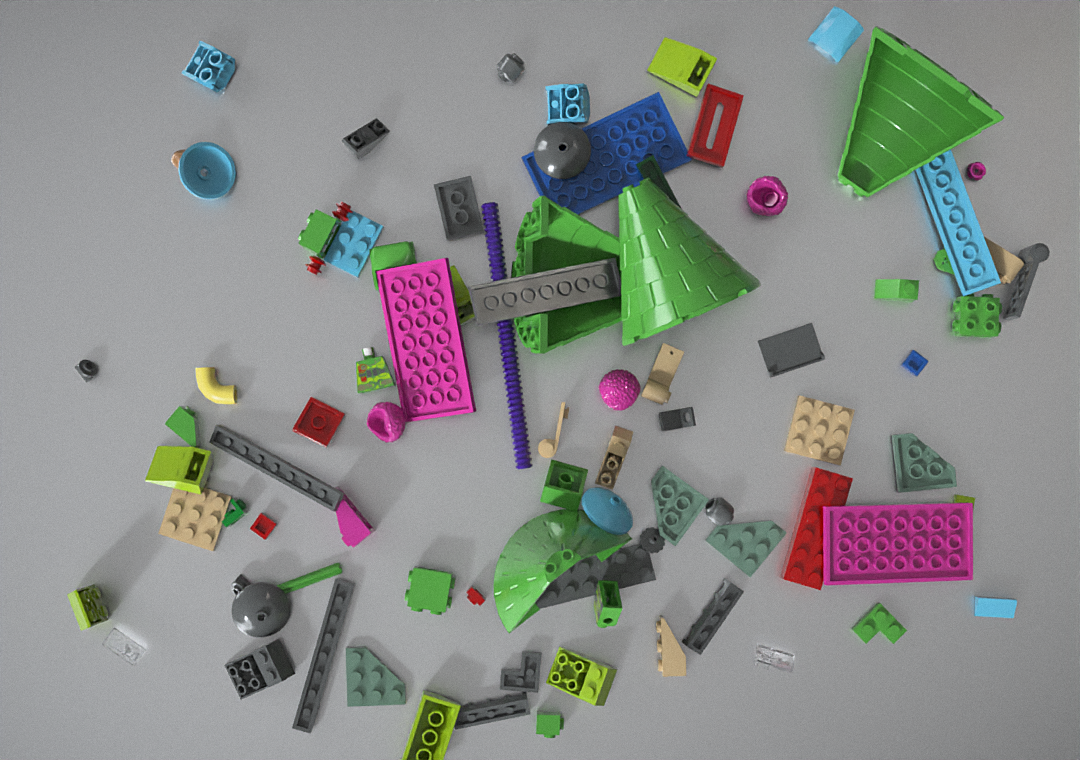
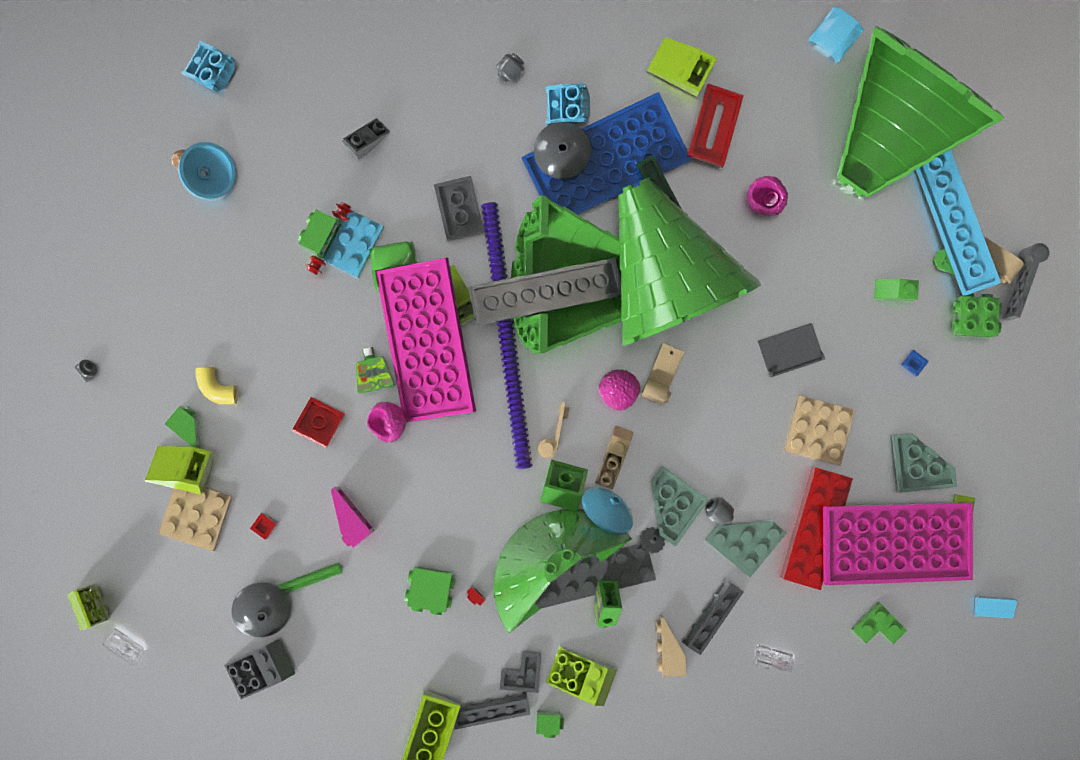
dark grey plate [209,425,344,512] -> none
green bracket [222,498,248,528] -> none
dark grey plate [232,574,251,595] -> none
dark grey plate [292,578,355,734] -> none
sand green plate [346,647,406,707] -> none
dark grey bracket [659,407,696,431] -> none
dark pink plate [967,162,986,181] -> none

